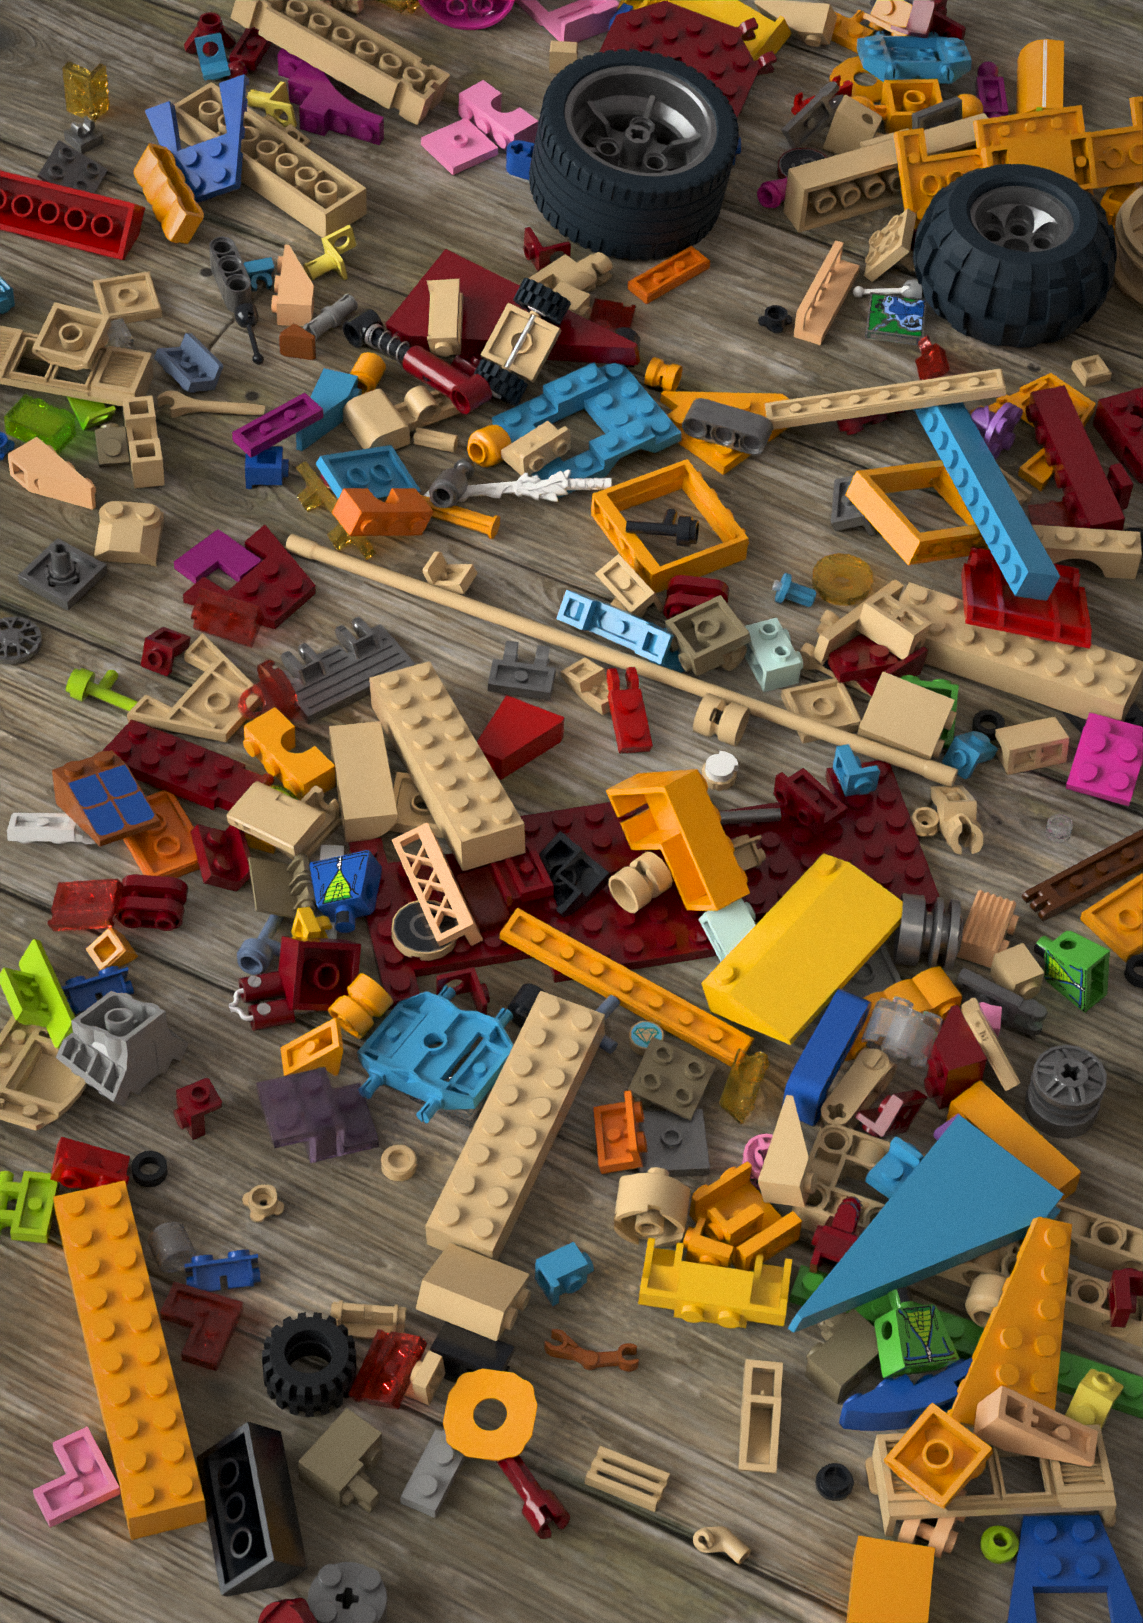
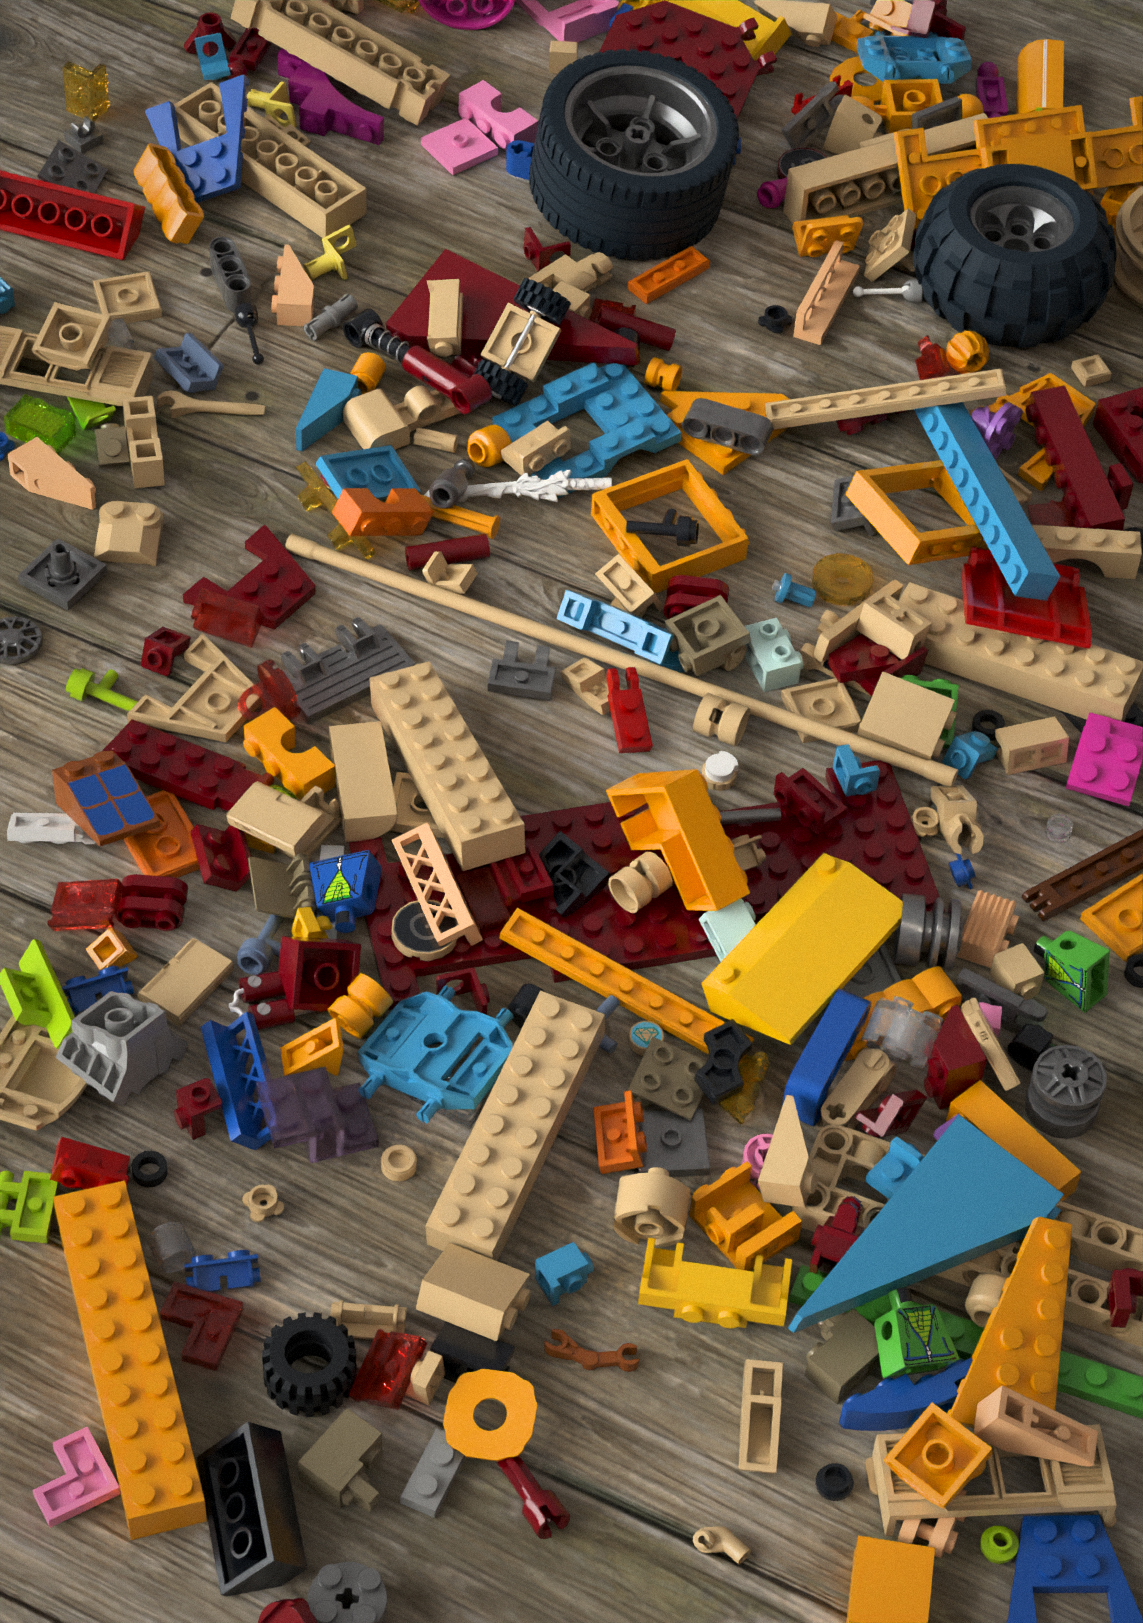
magenta tile [174,529,262,584] -> none
magenta plate [232,392,324,458] -> none
dark azure tile [243,257,274,292] -> none
blue brick [245,446,289,489] -> none
dark orange slope [279,323,316,360] -> none
red slope [477,695,565,780] -> none
tan tile [585,1446,670,1512] -> none
light orange bracket [683,1217,734,1268] -> none
tile [865,292,927,346] -> none
light yellow bracket [1065,1369,1124,1430] -> none
none -> tan piece [137,938,234,1027]
none -> blue fence [200,1012,285,1150]
none -> dark red piece [405,534,490,571]
none -> dark red piece [596,306,676,351]
none -> black tile [694,1019,753,1105]
none -> light orange bracket [792,215,863,257]
none -> light orange piece [946,331,990,374]
none -> blue plate [948,853,976,889]
none -> black plate [1007,1024,1057,1072]

